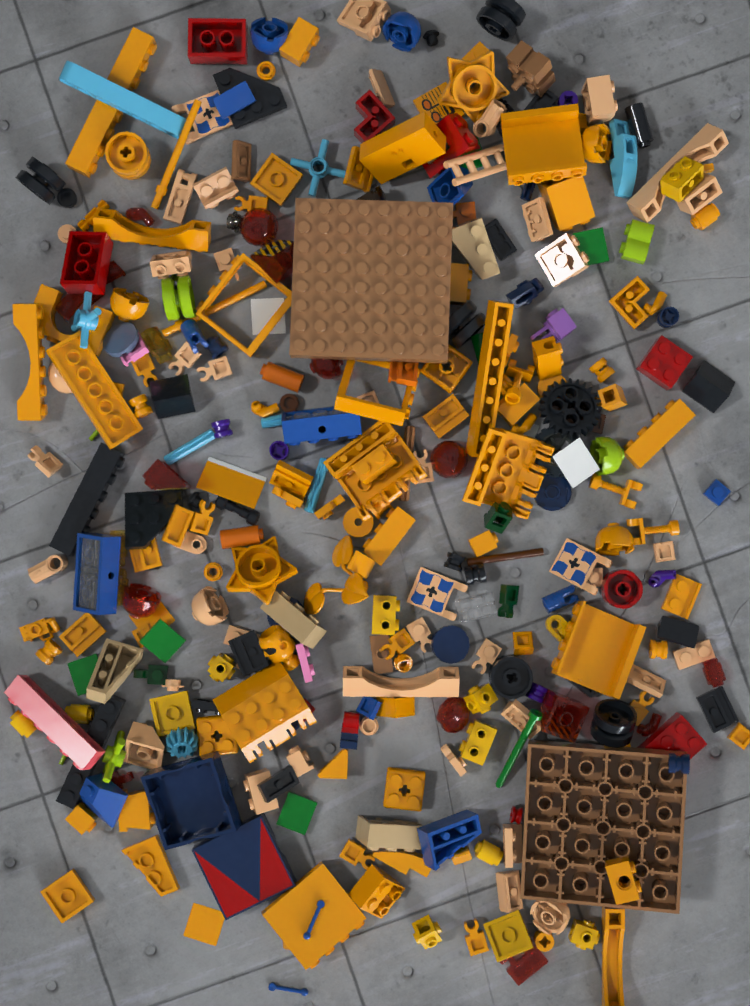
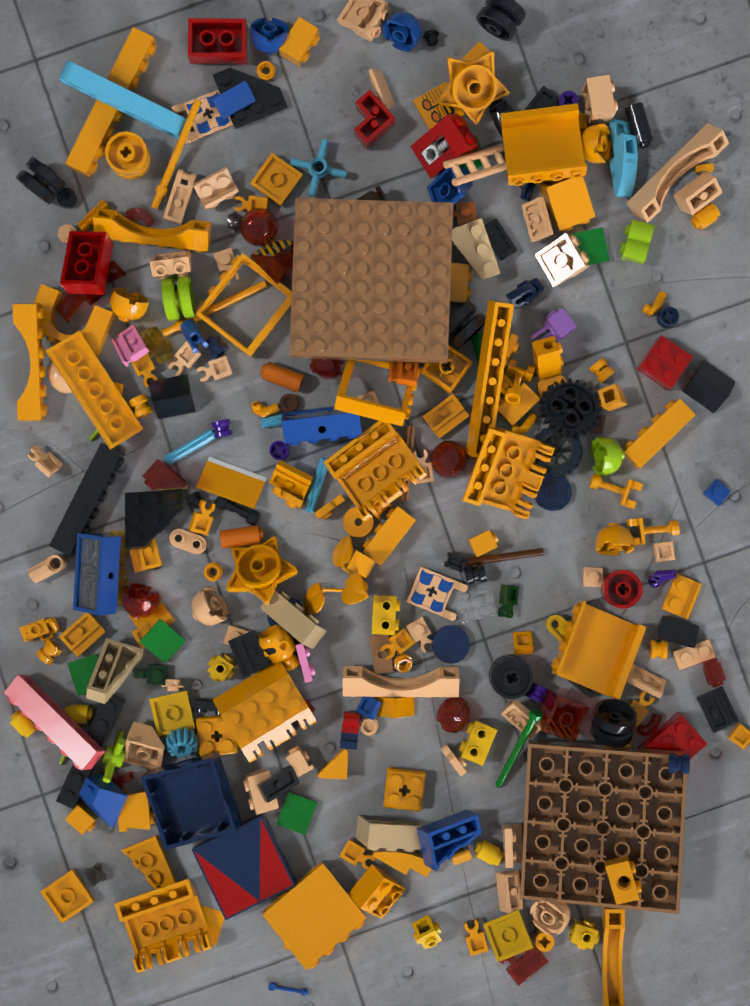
medium azure bar [71,291,102,349] -> none
sand blue tile [103,322,139,357] -> none
light orange tile [161,505,194,548] -> none
medium nougat plate [231,140,252,183] -> none
white sticker [251,298,286,335] -> none
blue hinge [303,900,325,940] -> none
light orange plate [343,146,373,193] -> none
light orange brick [351,444,398,485] -> none
light orange brick [359,111,446,184] -> none
yellow brick [463,683,499,714] -> none
light nougat plate [471,638,502,674] -> none
light nougat piece [473,99,507,138] -> none
dark green brick [484,502,513,534] -> none
medium nougat brick [506,40,556,97] -> none
red bush [510,806,523,825] -> none
blue hinge [541,585,579,614] -> none
light nougat flag [549,538,613,595] -> none
white sticker [552,437,600,488] -> none
light orange brick [608,275,650,330] -> none
yellow brick [660,156,704,203] -> none
none -> clear smoke plate [84,863,107,886]
none -> light orange slope [114,878,212,973]

